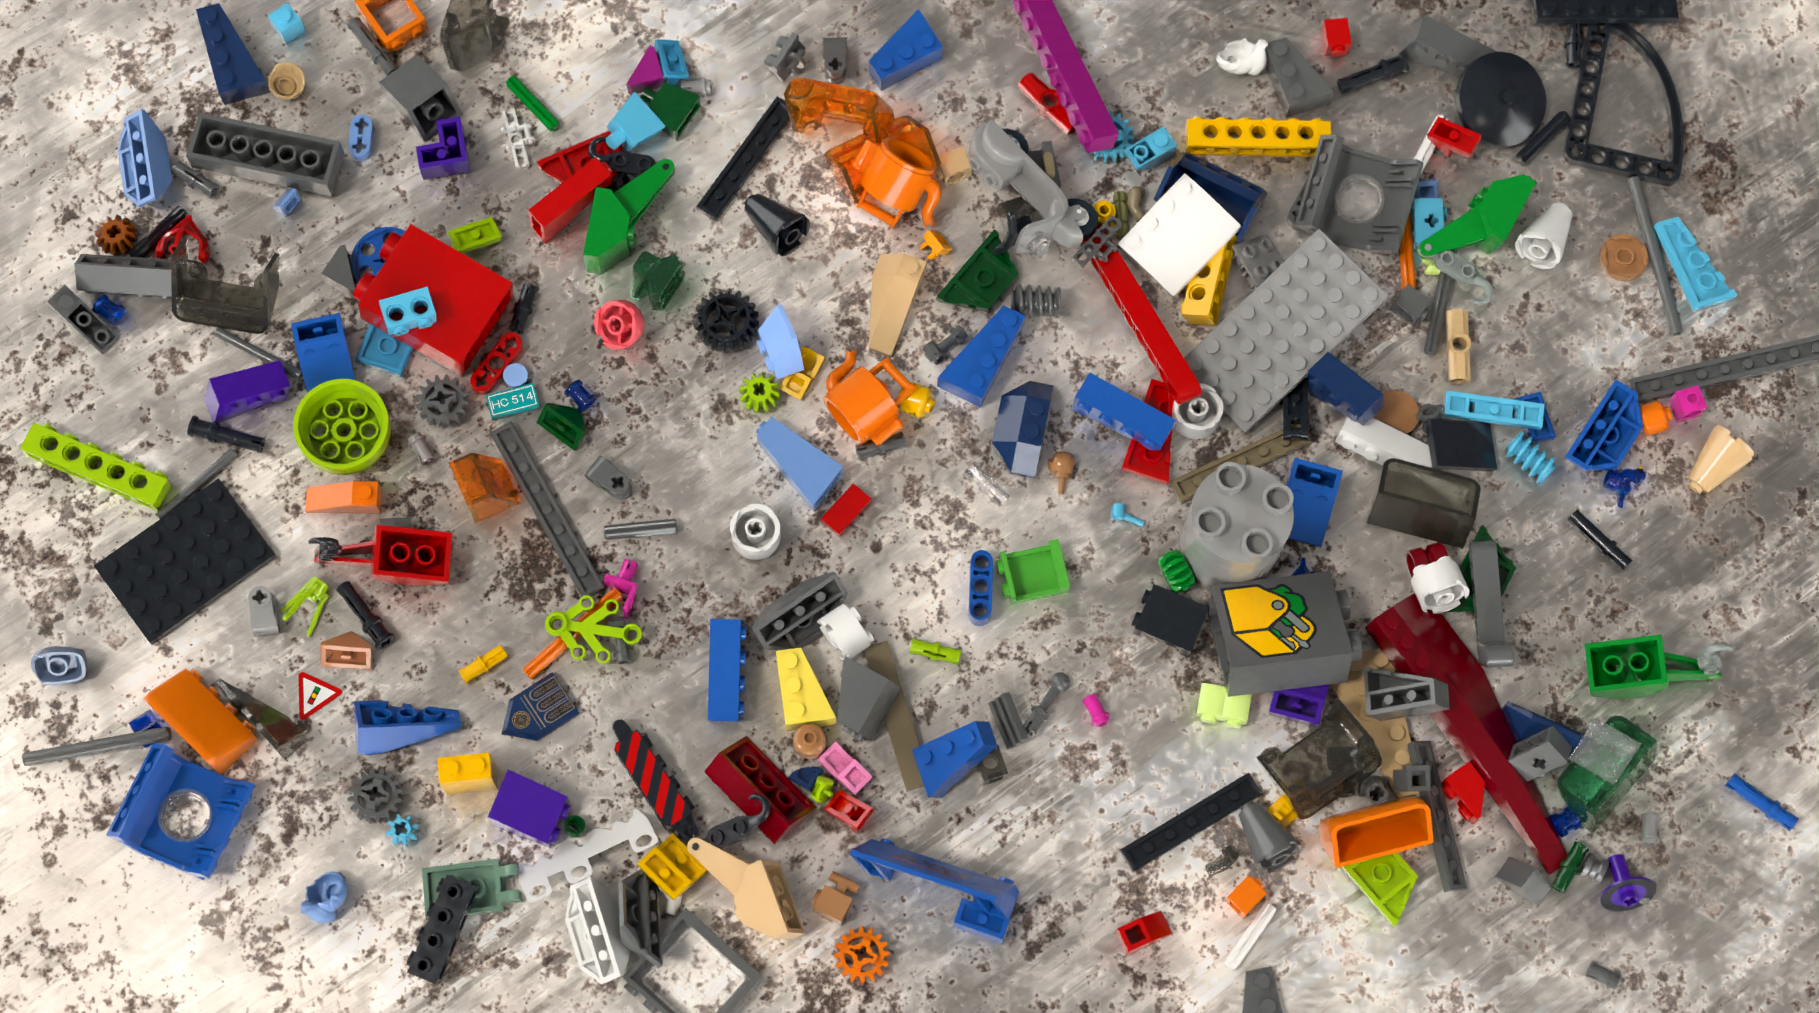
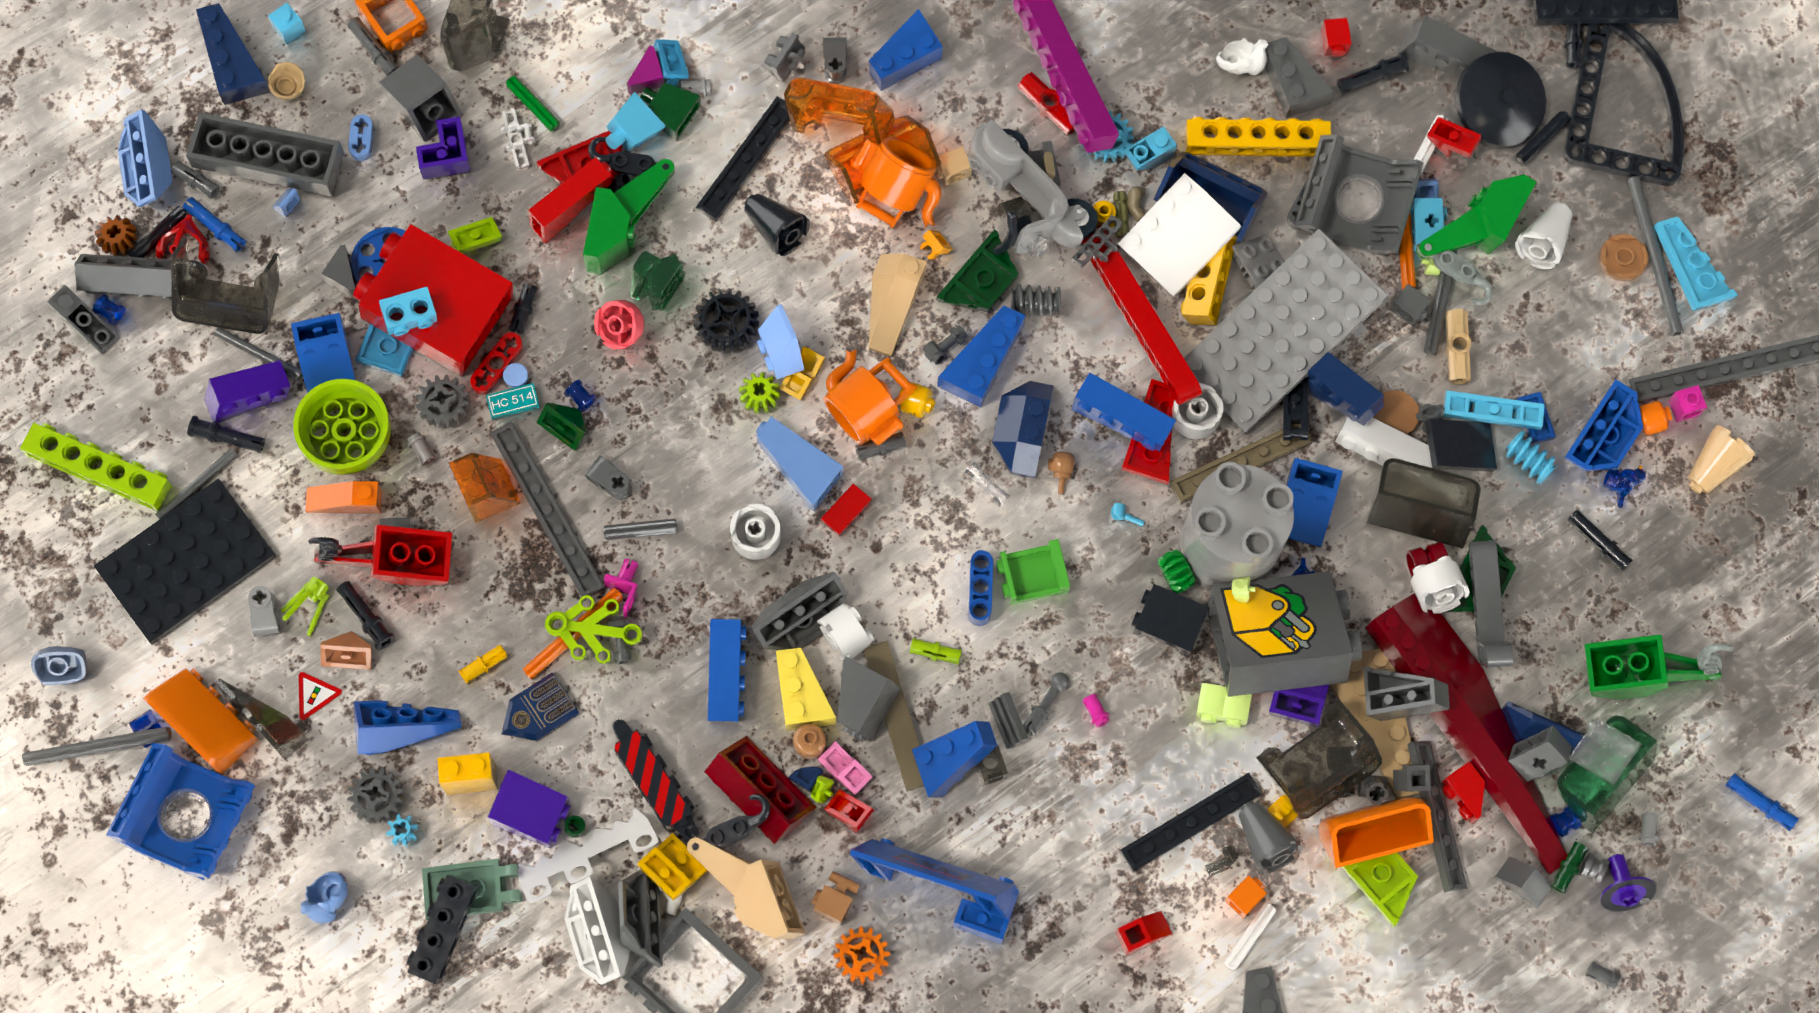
none -> blue pin [183,197,246,252]
none -> yellowish green piece [1232,577,1255,603]

